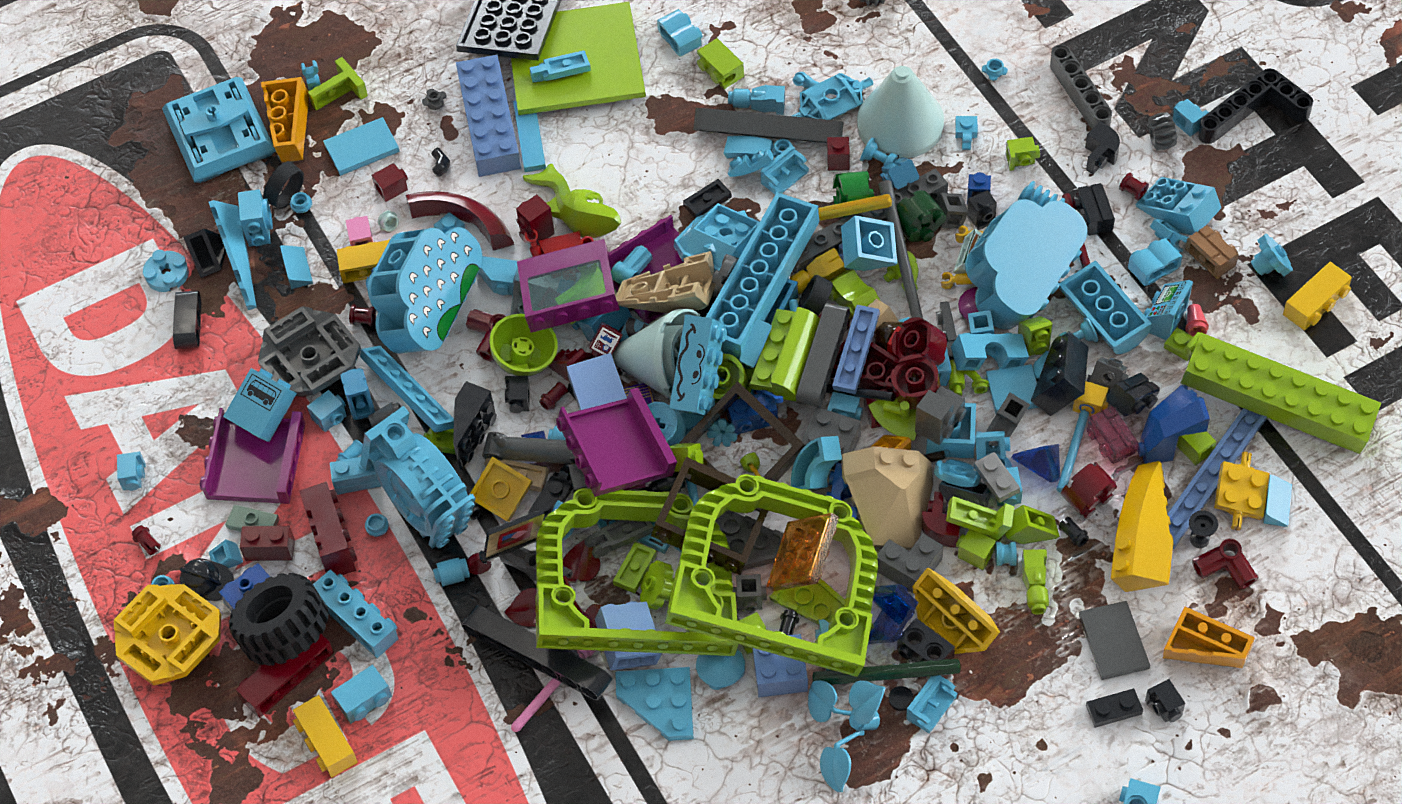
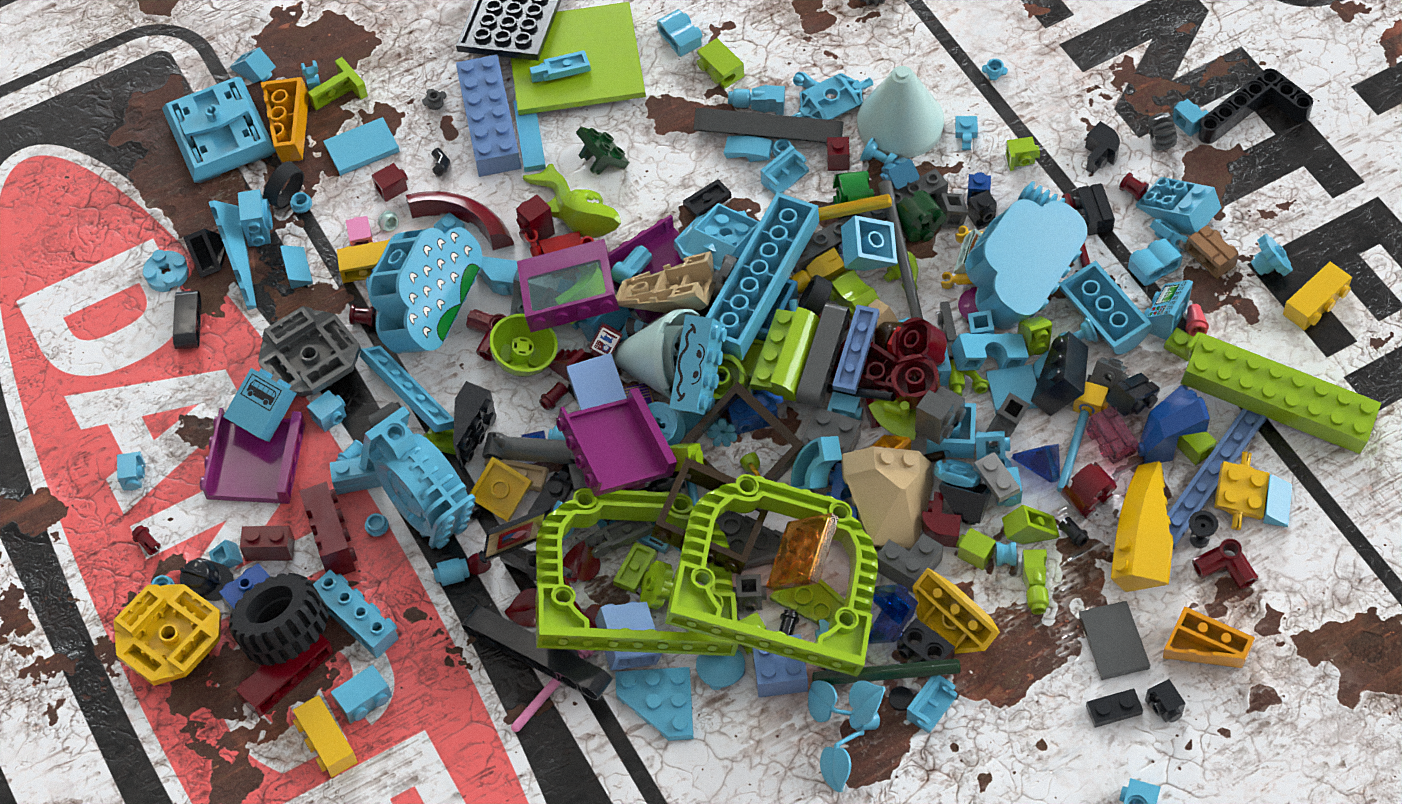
sand green plate [225,505,279,532] -> none
dark azure brick [340,368,375,420] -> none
black brick [505,376,530,413] -> none
medium azure slope [727,148,774,177] -> none
medium azure slope [739,319,772,369] -> none
lime bracket [946,496,1014,541] -> none
dark grey beam [1050,44,1112,129] -> none
none -> medium azure slope [230,47,276,83]
none -> dark green plate [576,126,630,175]

